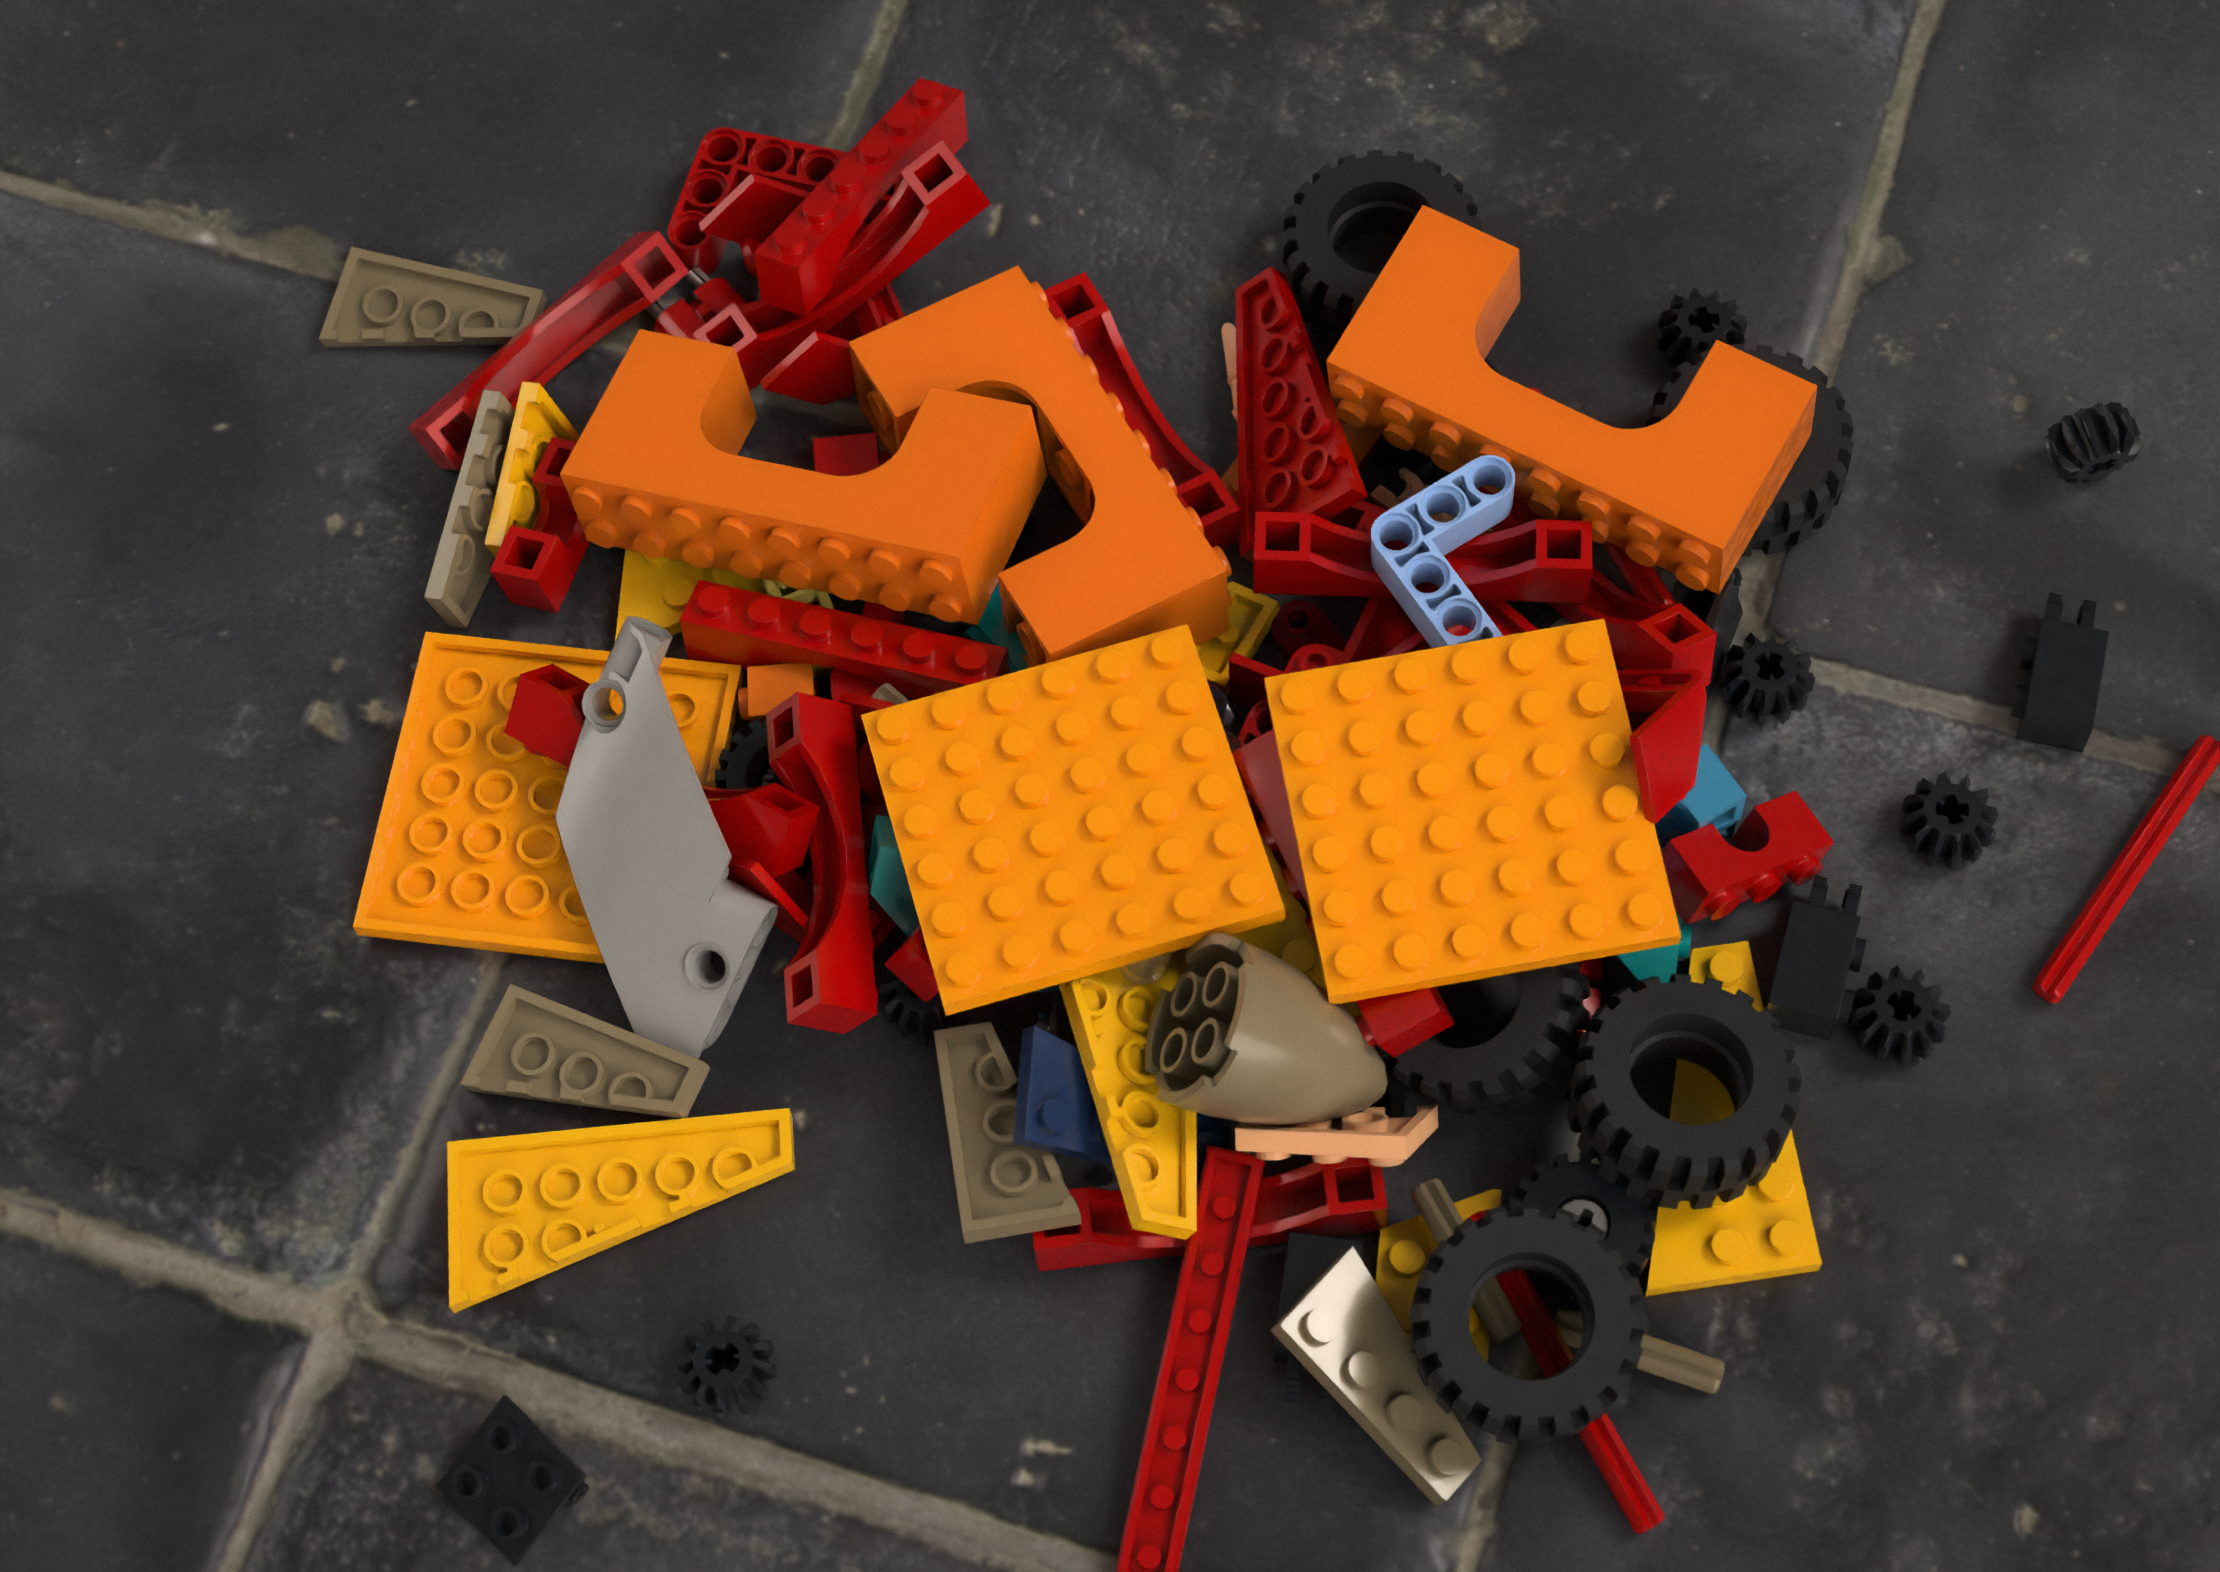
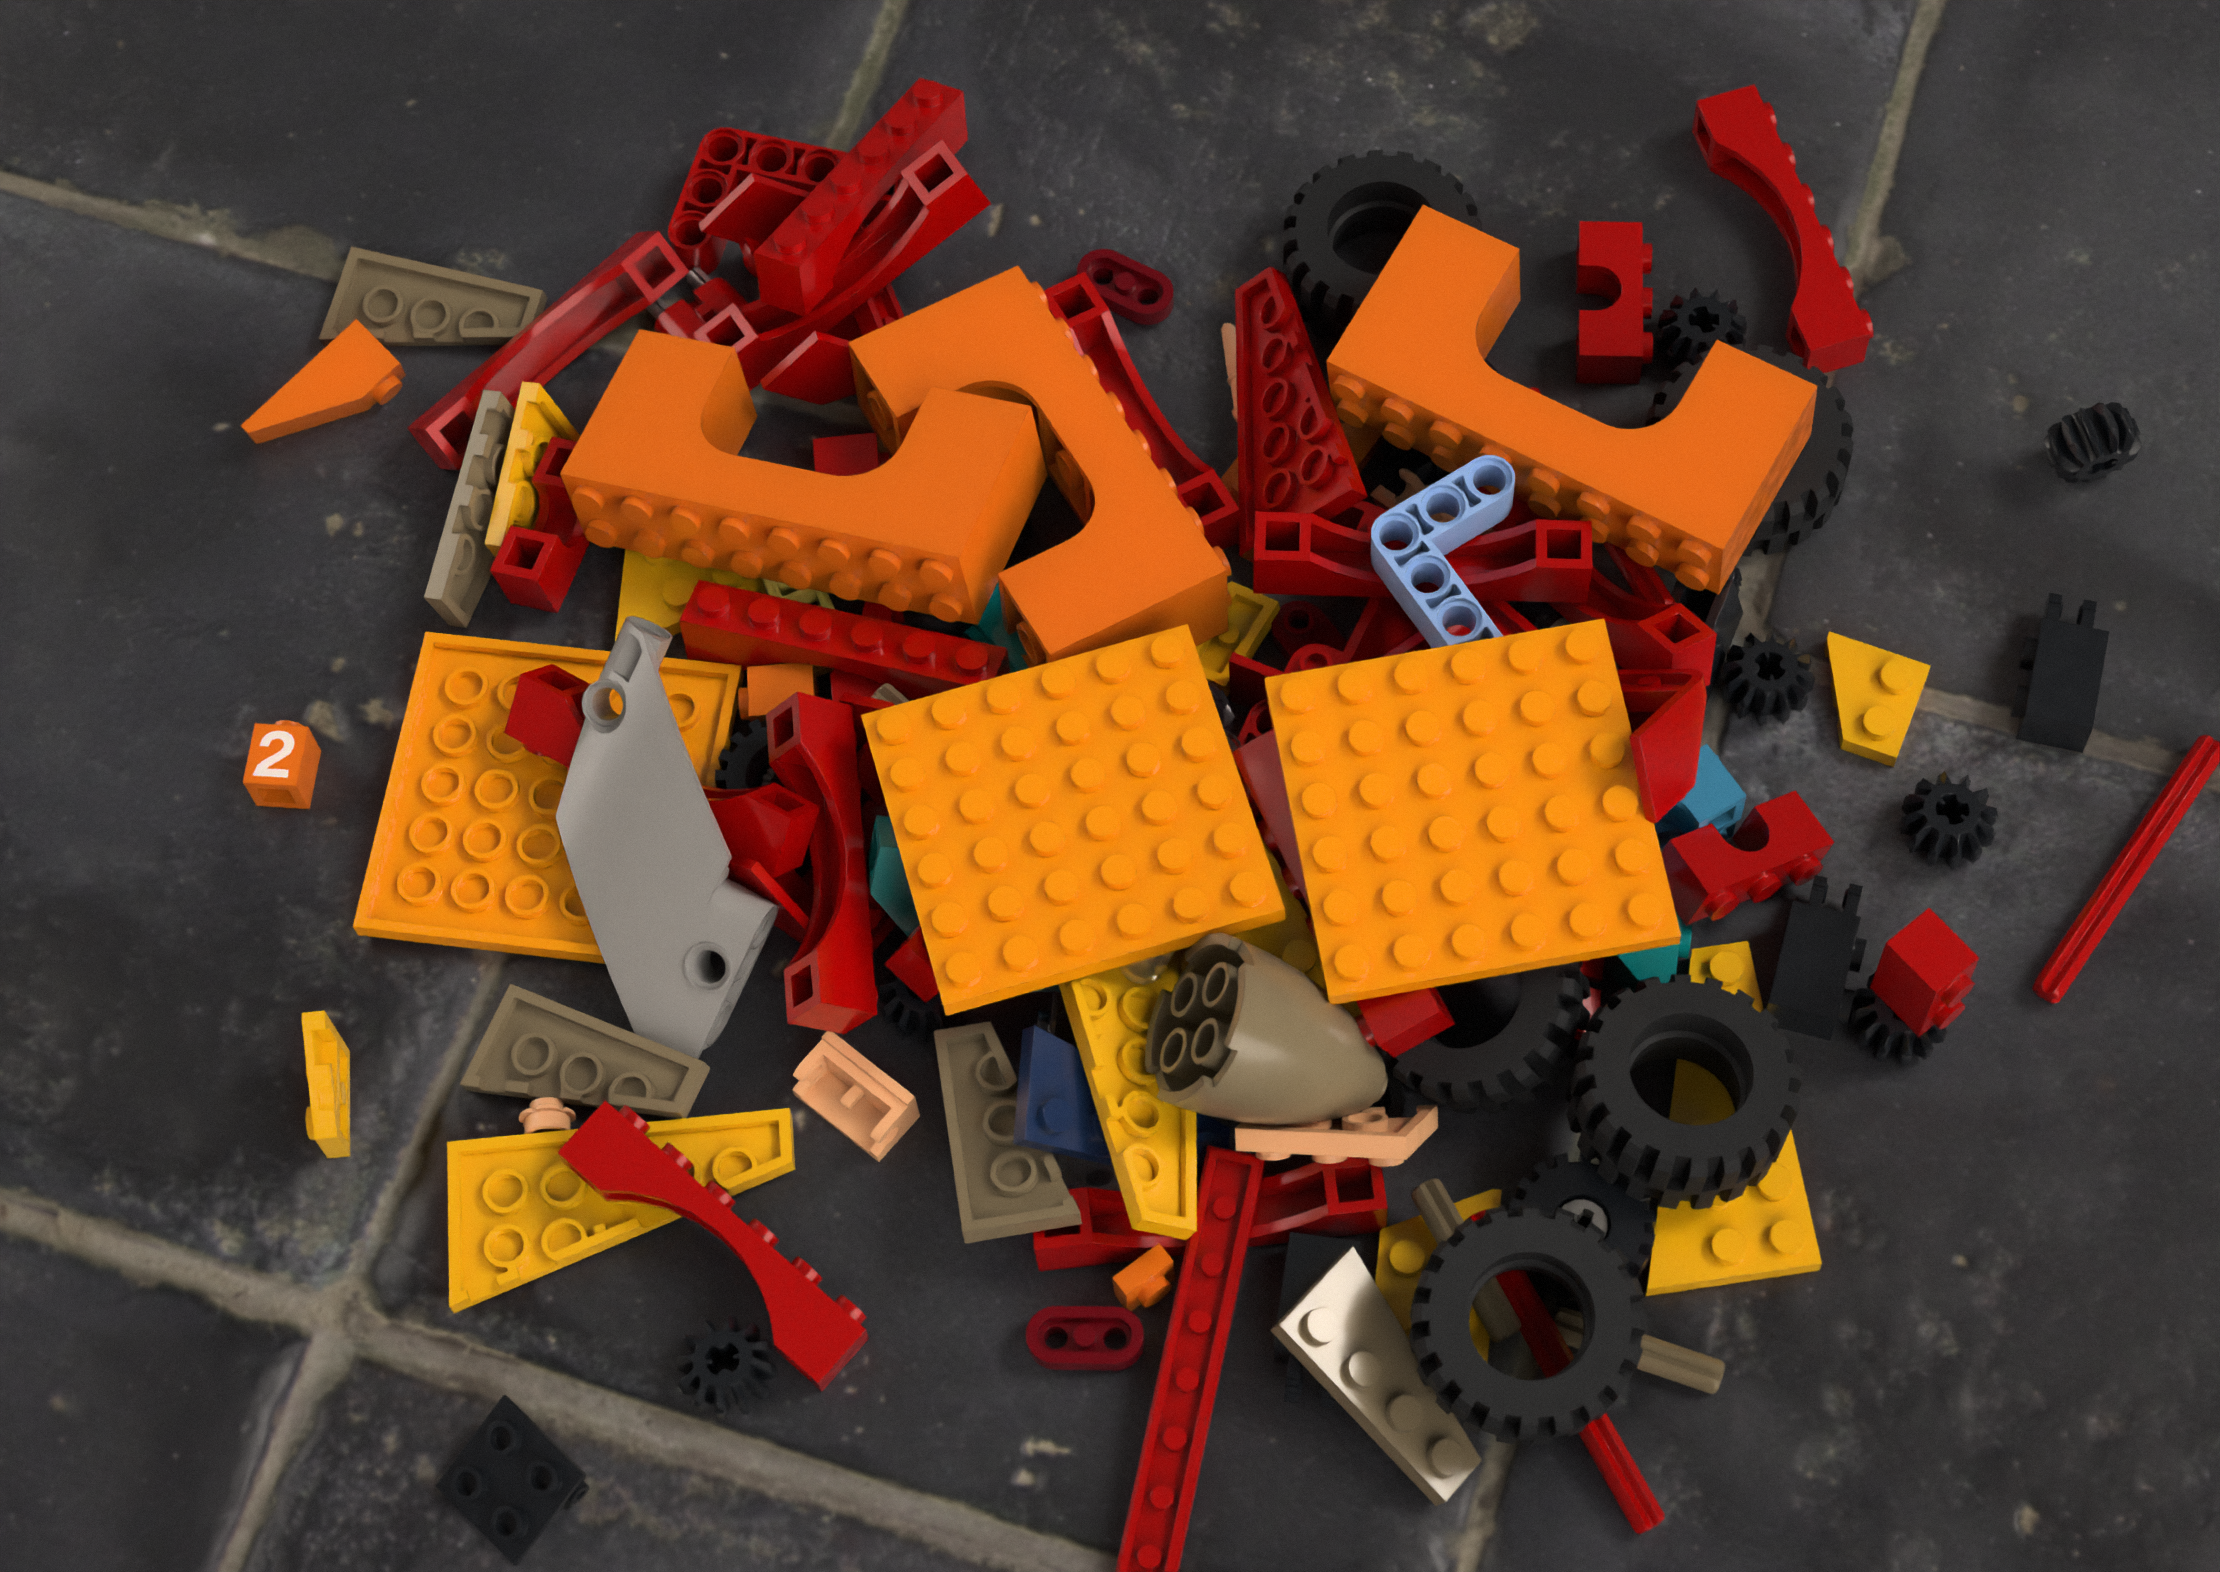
none -> orange slope [241,319,406,444]
none -> orange brick [243,720,321,809]
none -> yellow wing [302,1010,350,1159]
none -> light nougat plate [519,1097,576,1134]
none -> red arch [557,1100,869,1392]
none -> light nougat hinge [792,1031,920,1162]
none -> dark red plate [1026,1306,1145,1370]
none -> dark red plate [1077,249,1174,325]
none -> orange plate [1112,1243,1175,1311]
none -> red arch [1576,221,1653,384]
none -> red arch [1692,84,1874,373]
none -> yellow wing [1824,631,1931,767]
none -> red brick [1870,908,1979,1037]

